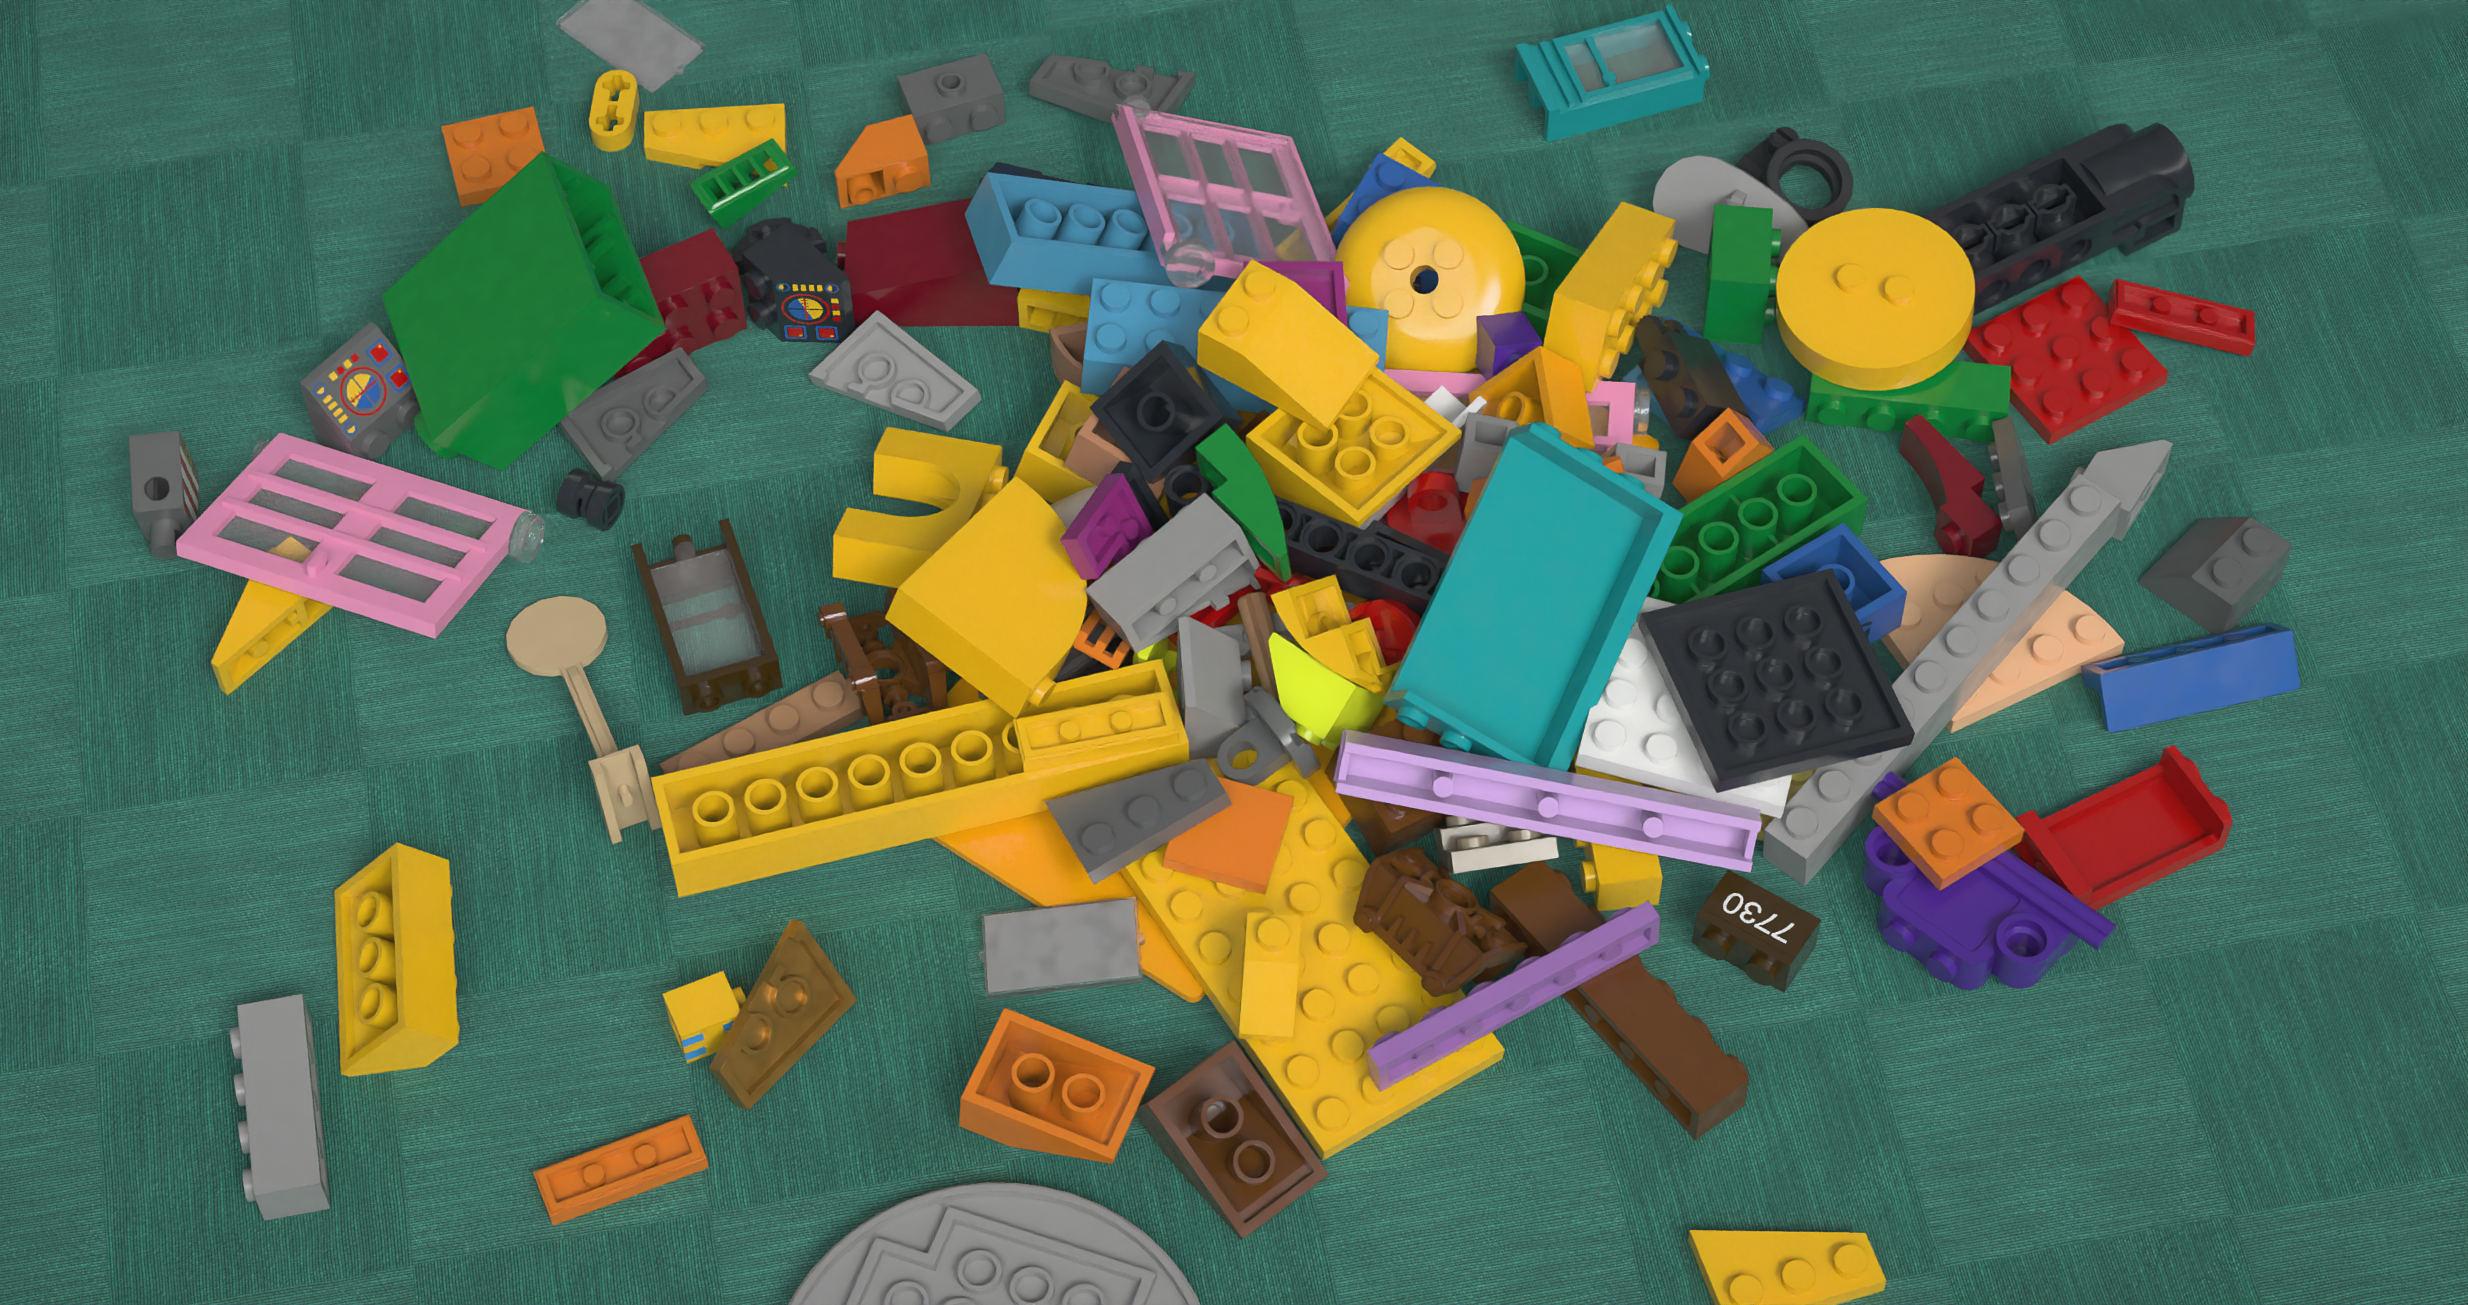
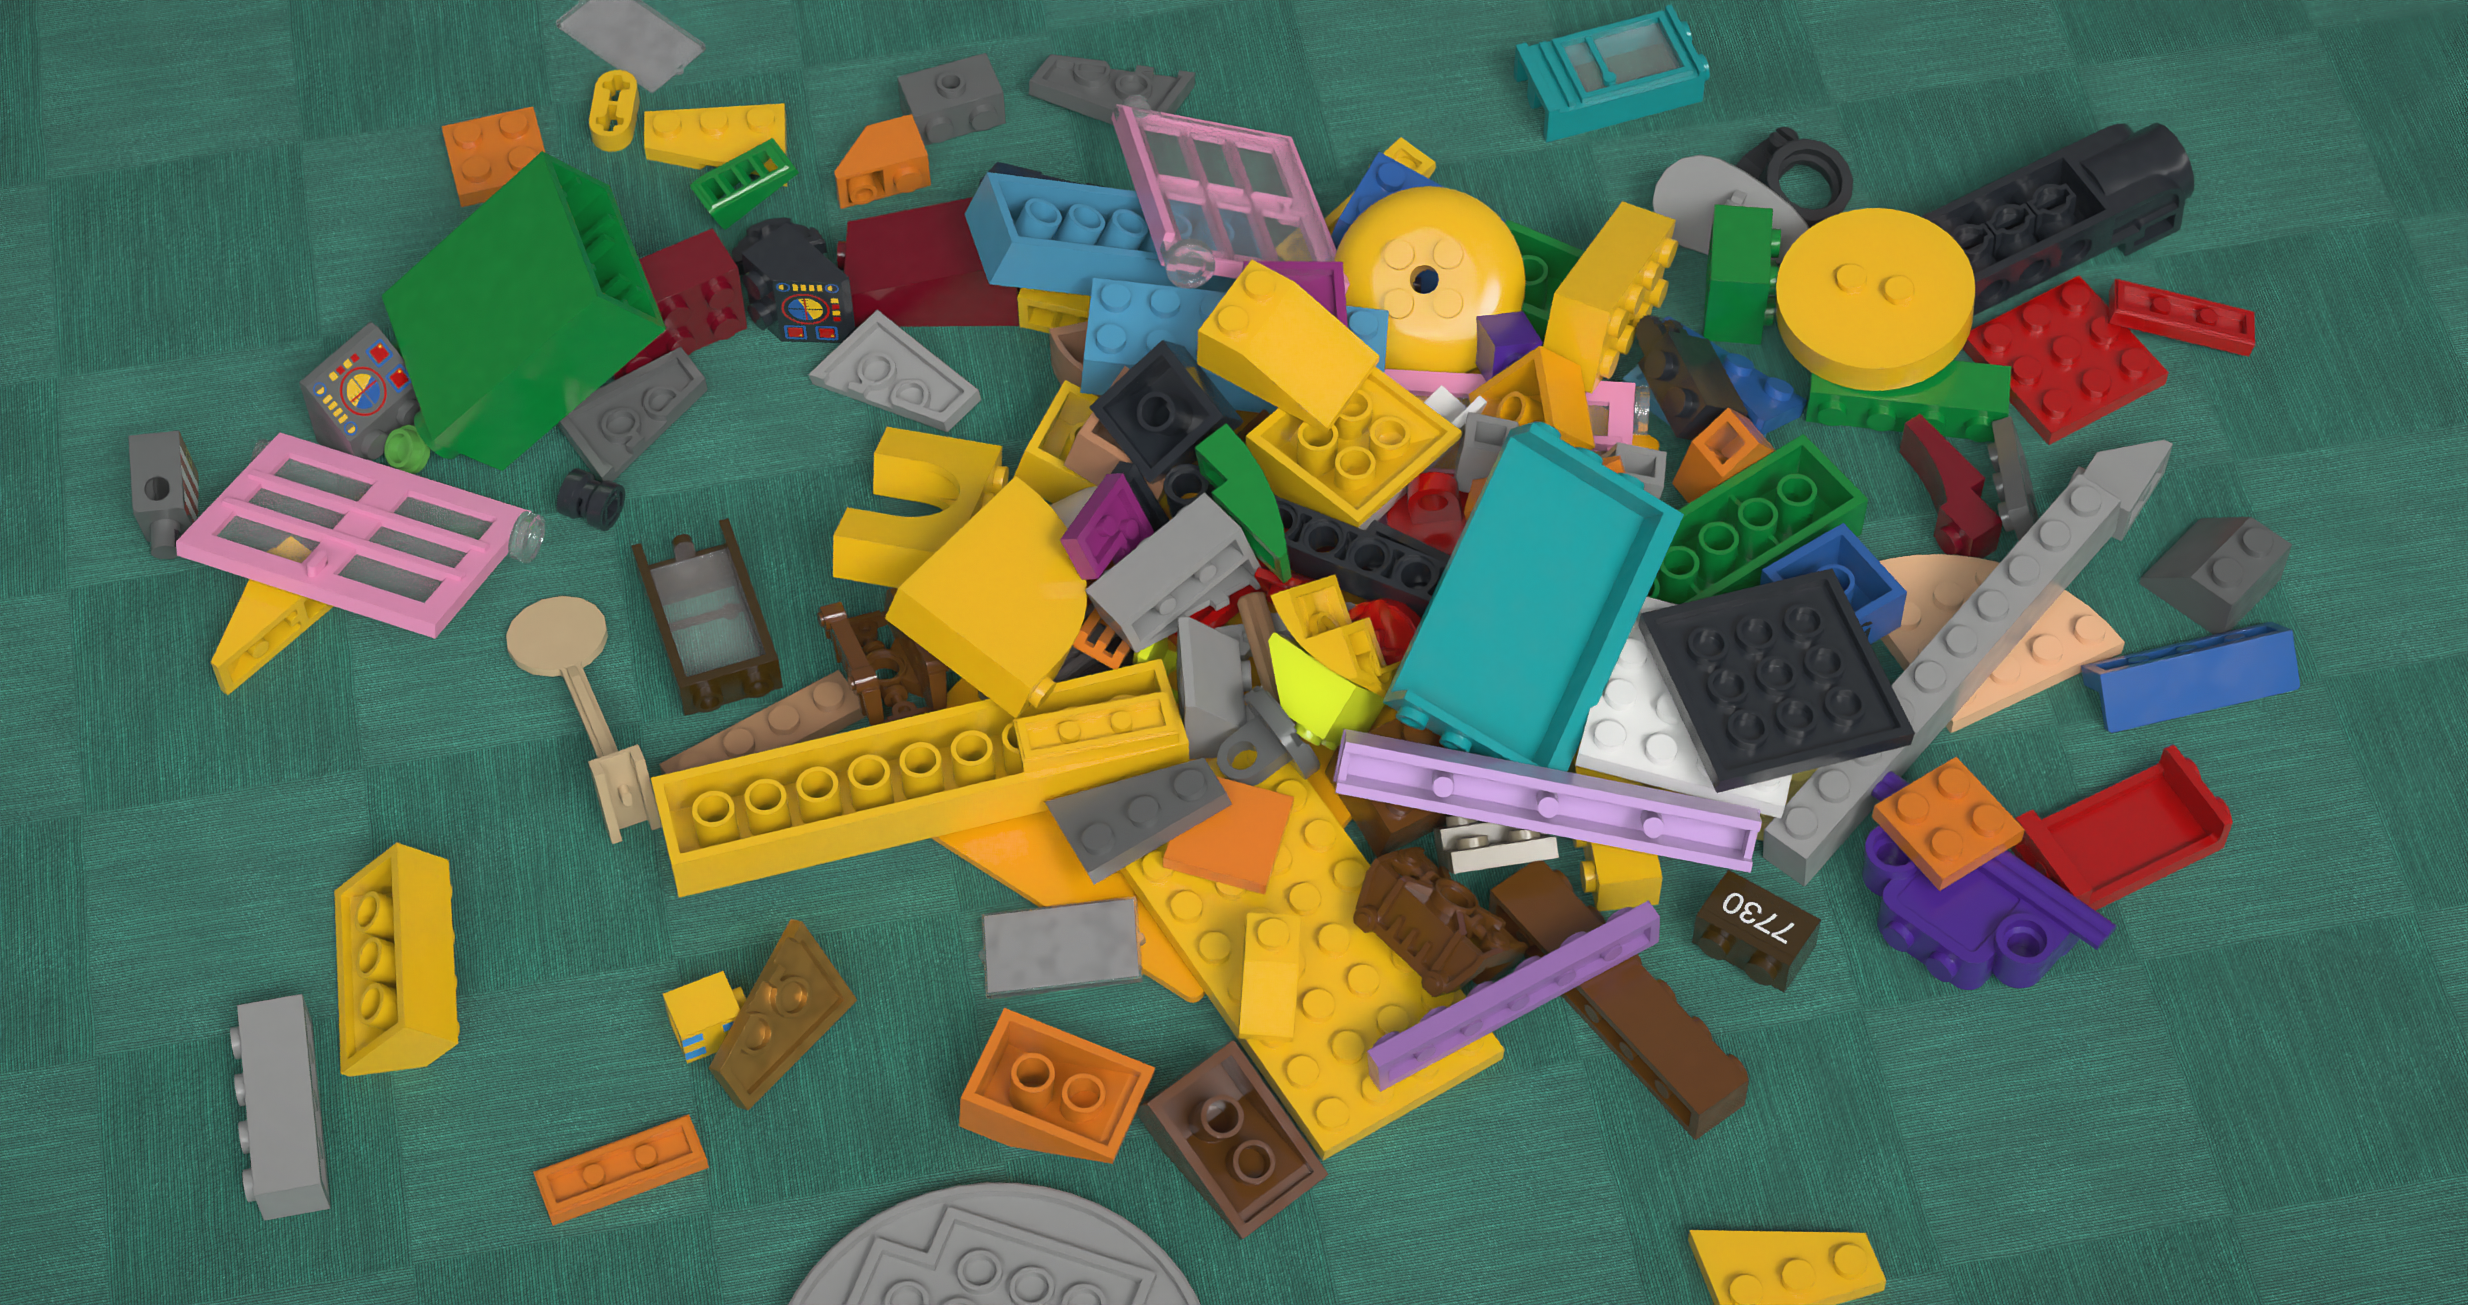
none -> bright green plate [384,425,430,474]

